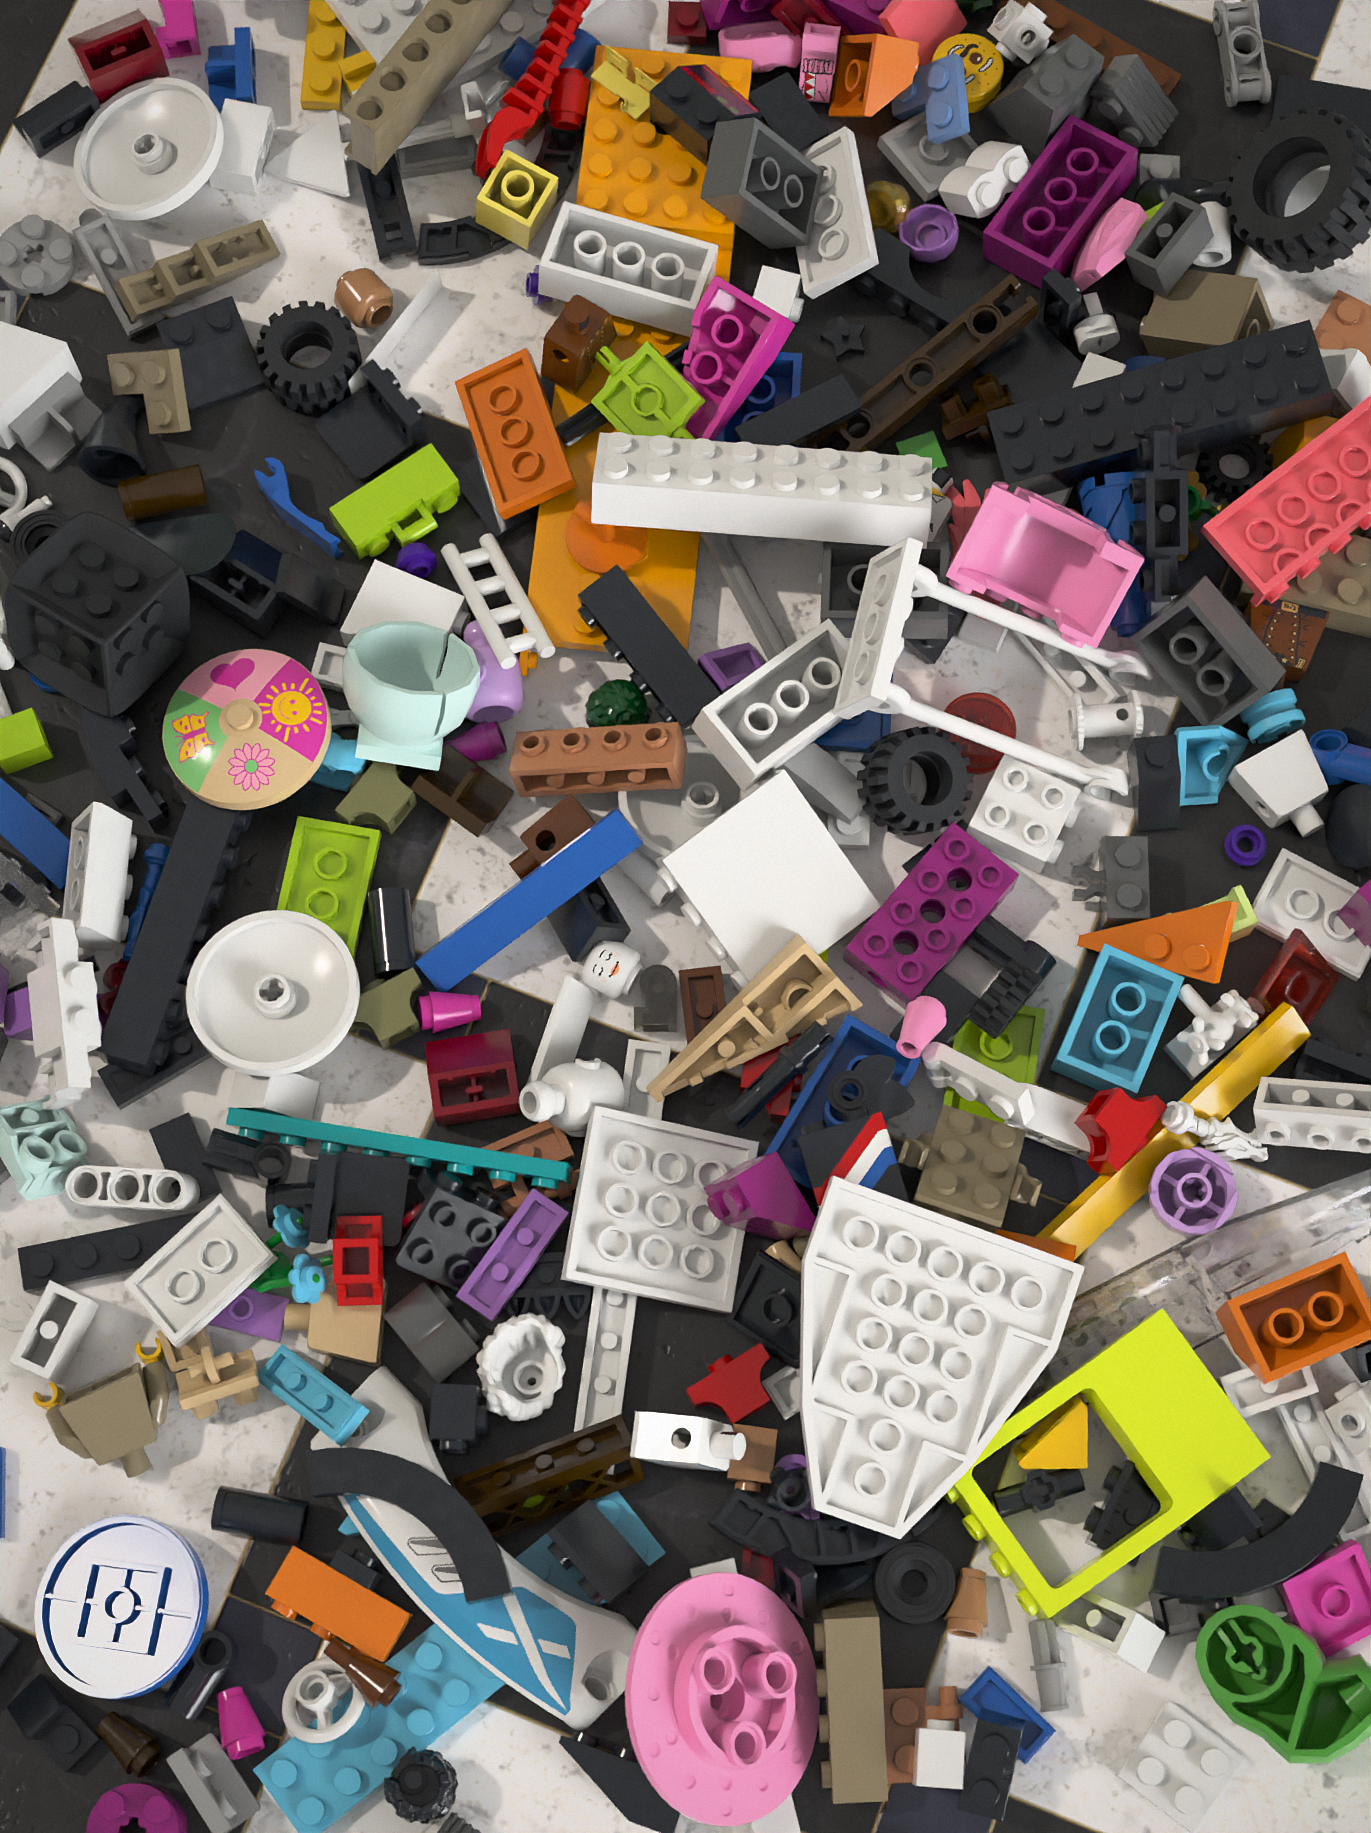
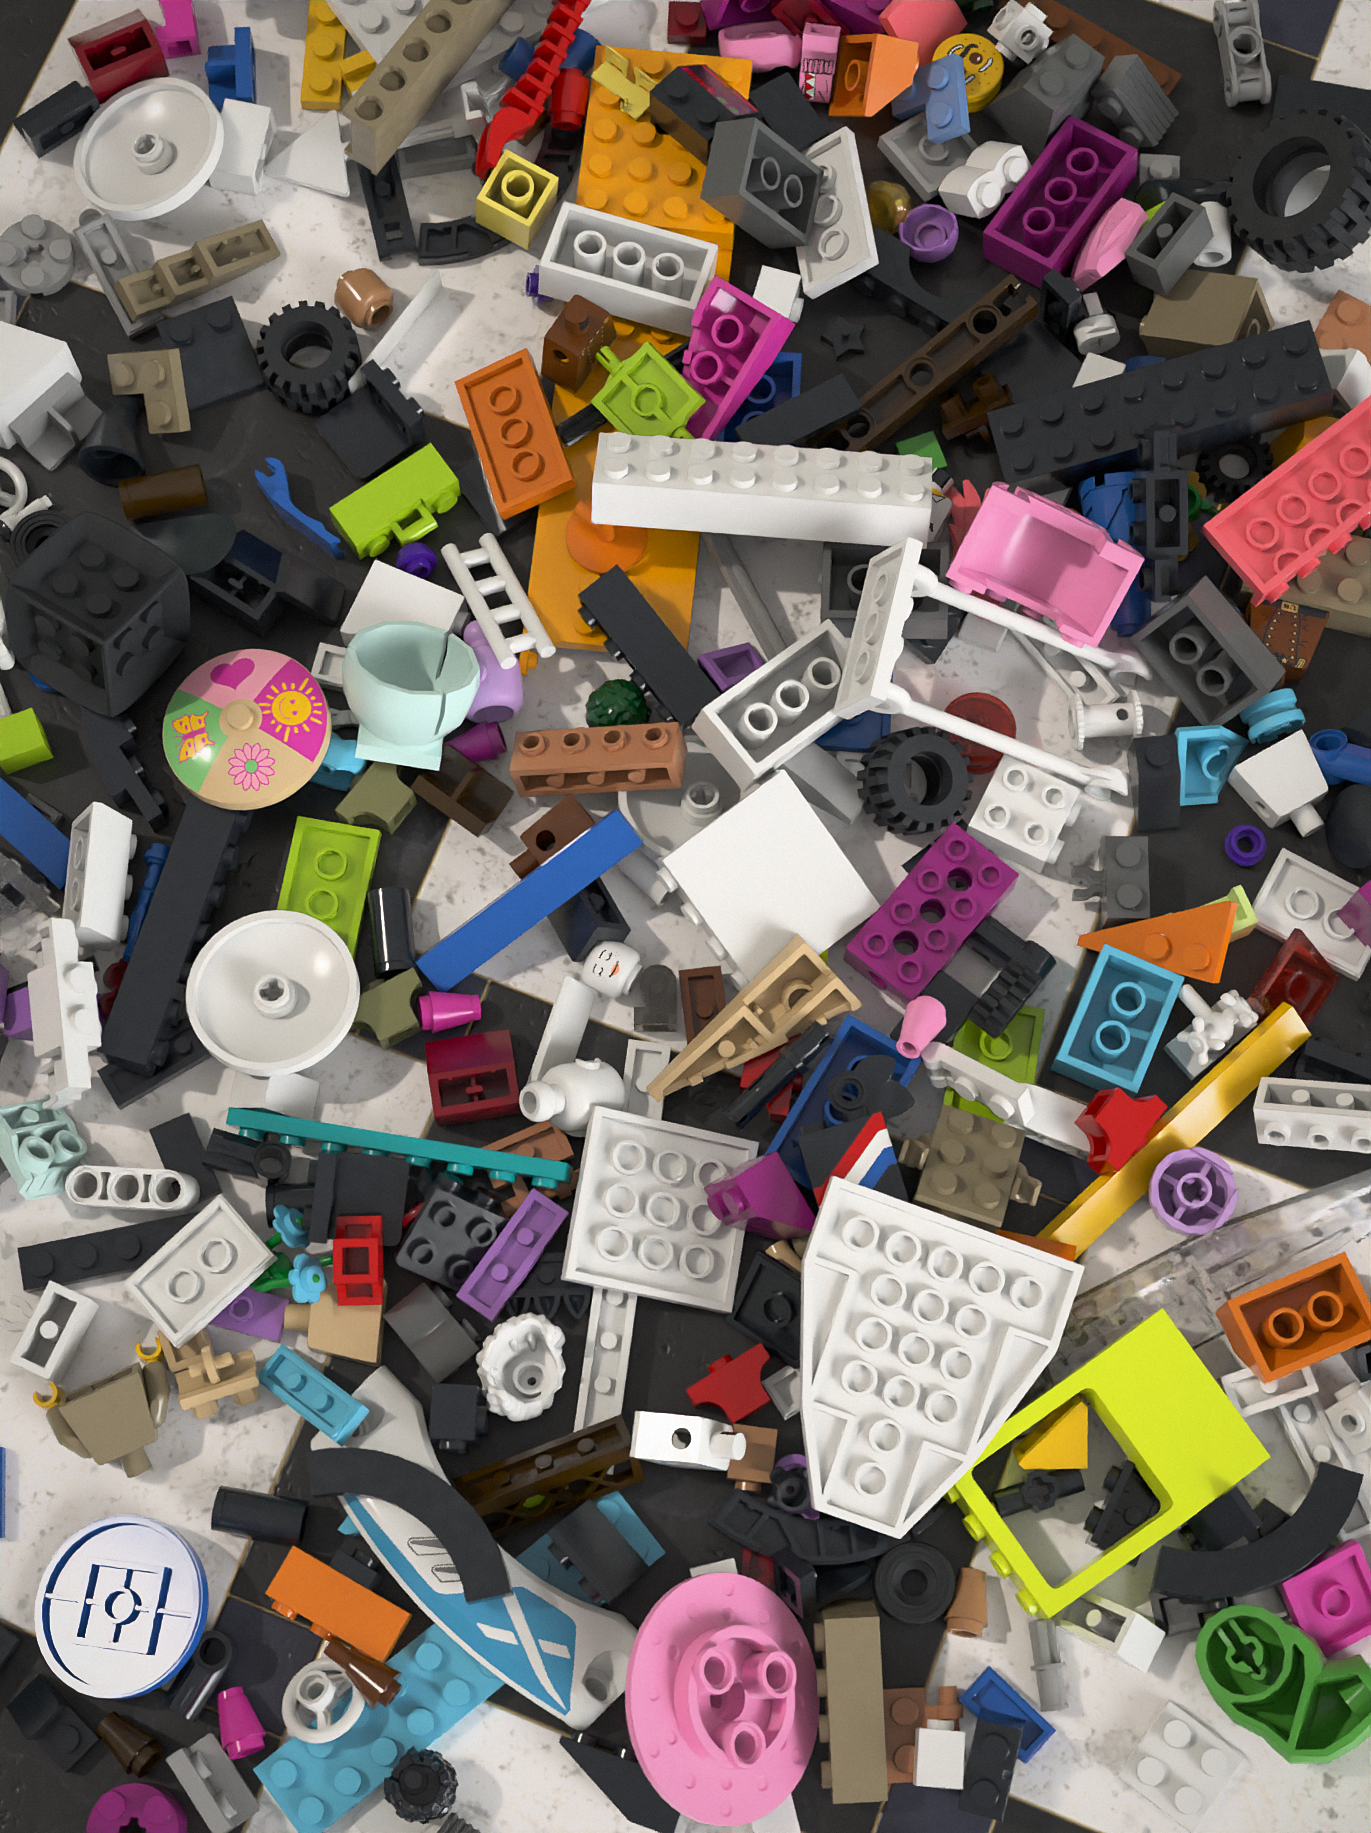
white plate [827,809,870,850] -> none
white piece [1161,1101,1268,1162] -> none

